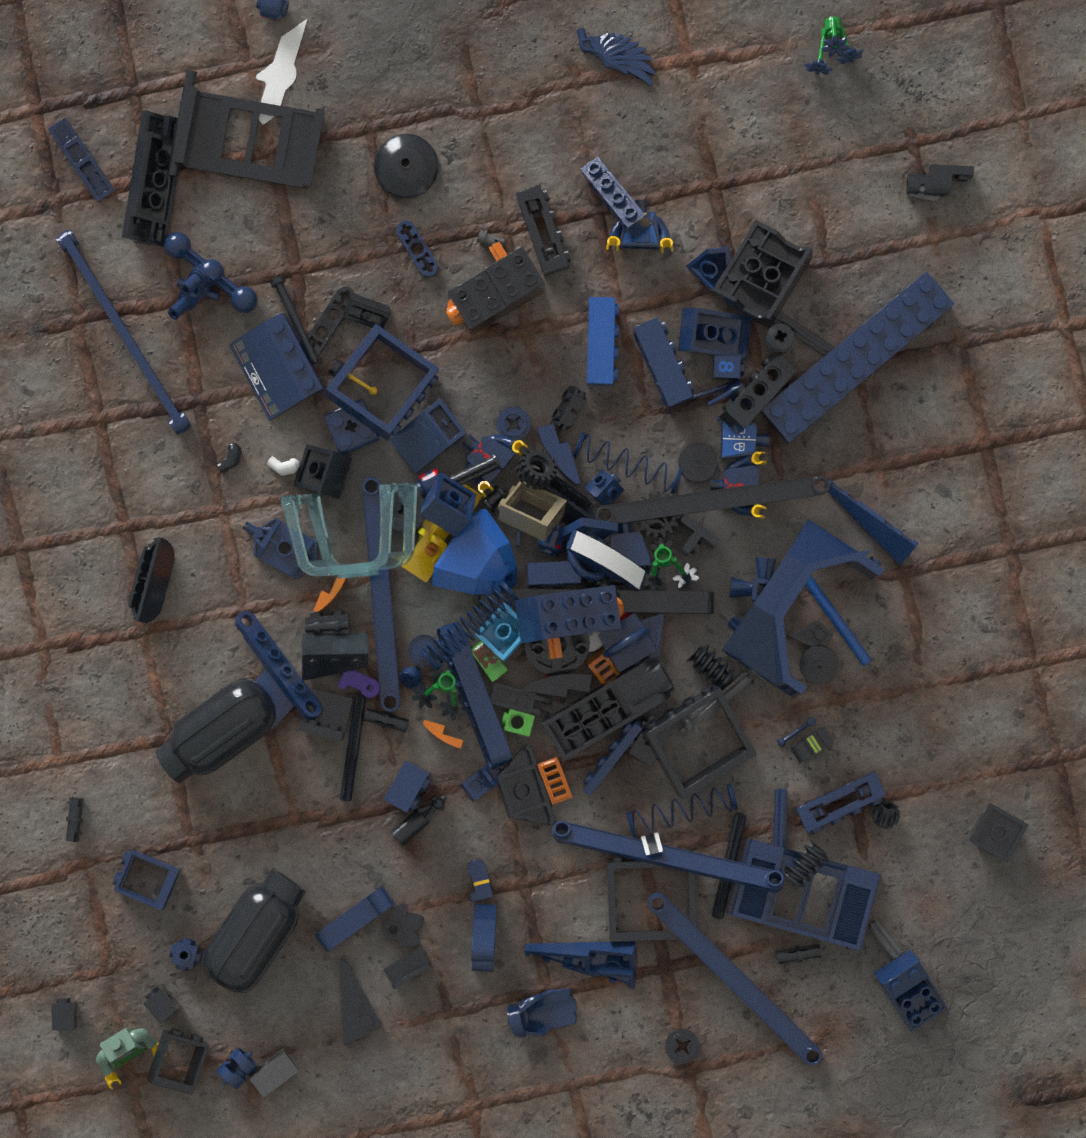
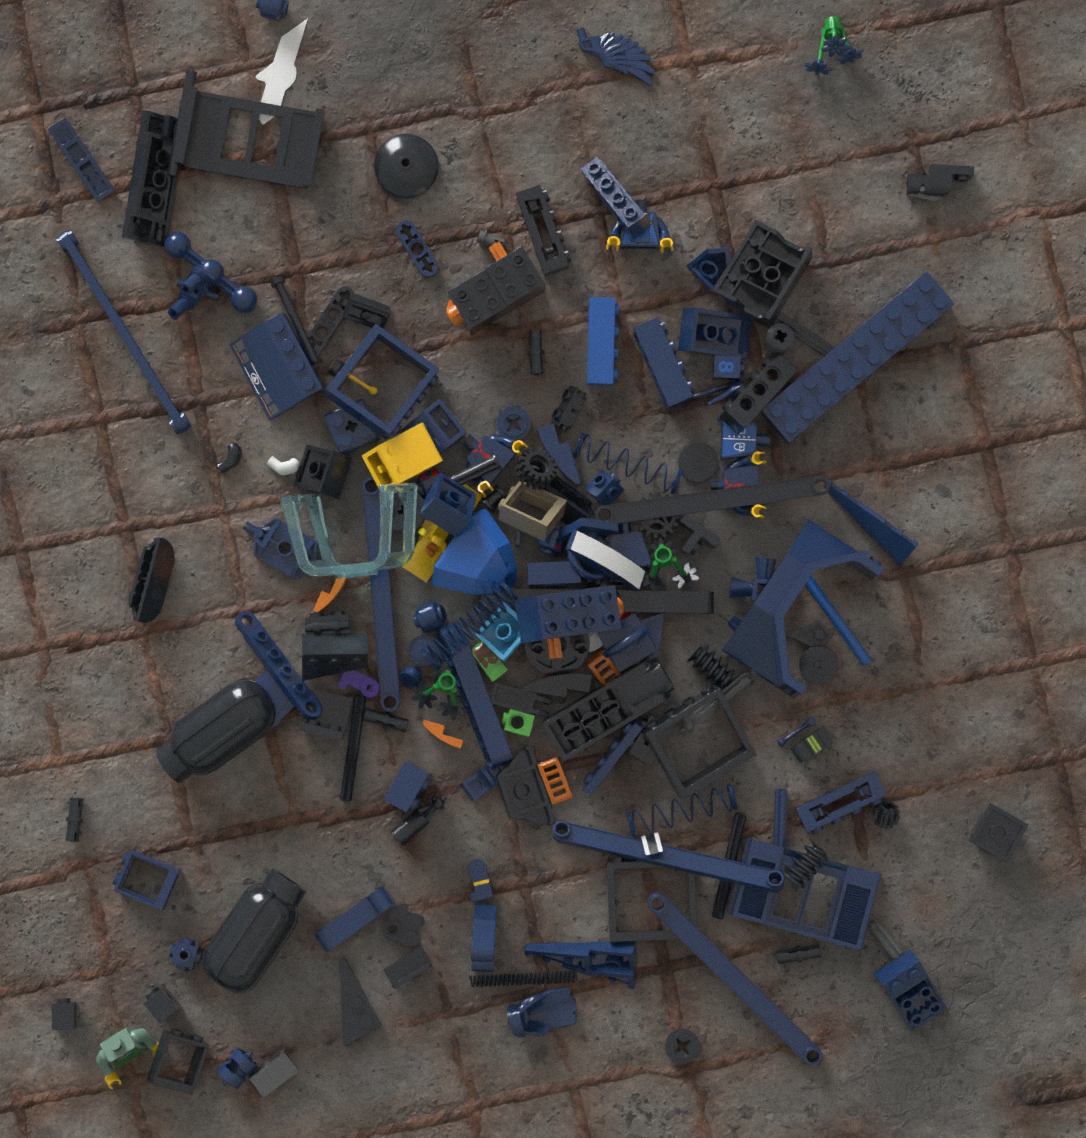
none -> yellow slope [362,423,443,494]
none -> dark blue head [413,602,447,633]
none -> black piece [469,970,578,988]
none -> black pin [527,330,545,375]

